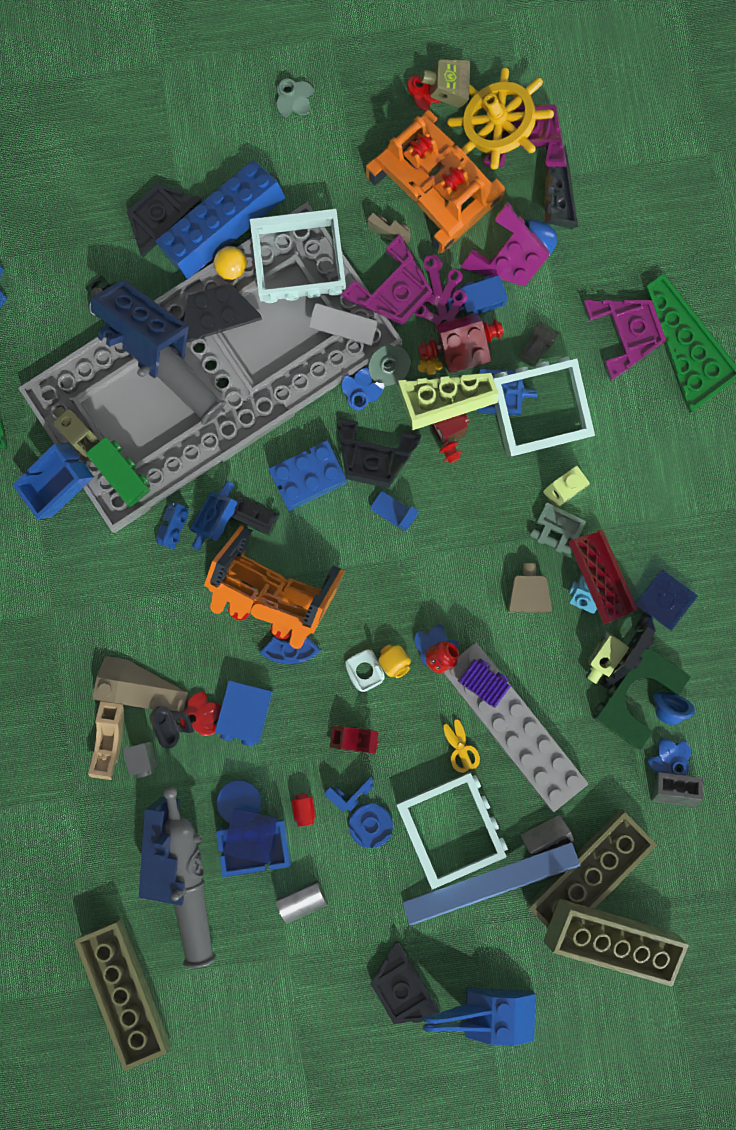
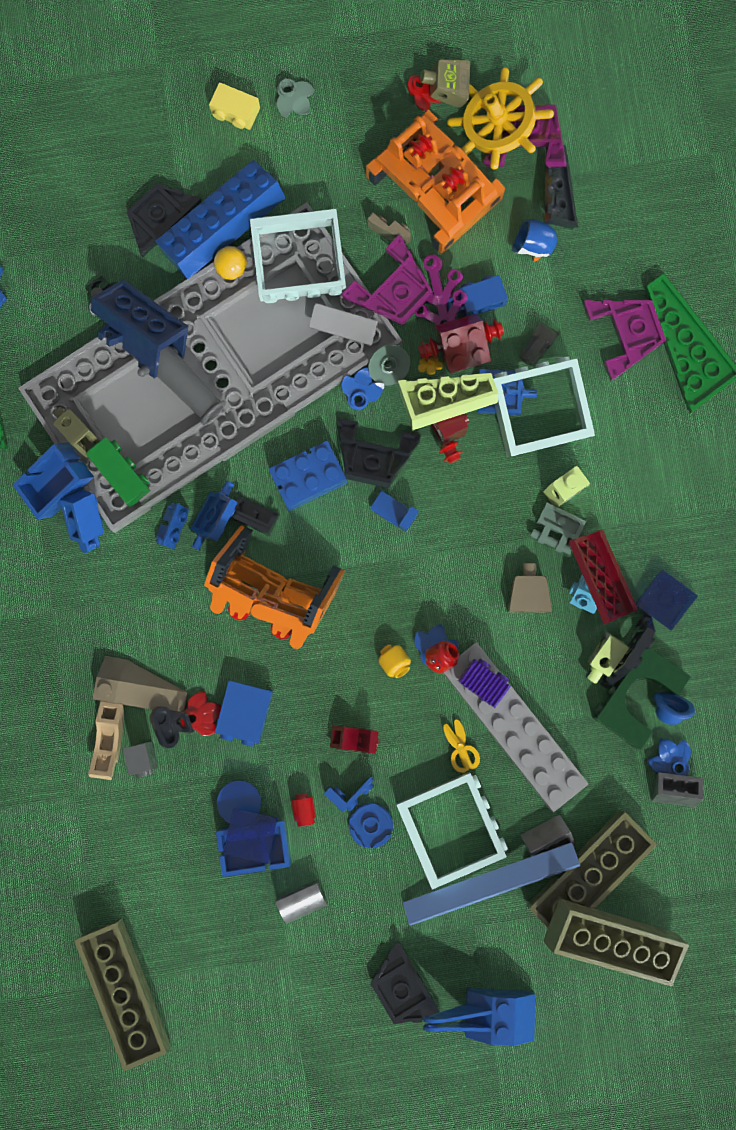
piece [138,786,217,969] -> none
black wing [184,283,262,343] -> none
blue tile [259,636,321,664] -> none
light aqua piece [345,649,384,692] -> none
magenta wing [461,202,550,286] -> none
none -> blue brick [60,490,104,553]
none -> light yellow brick [209,82,260,130]

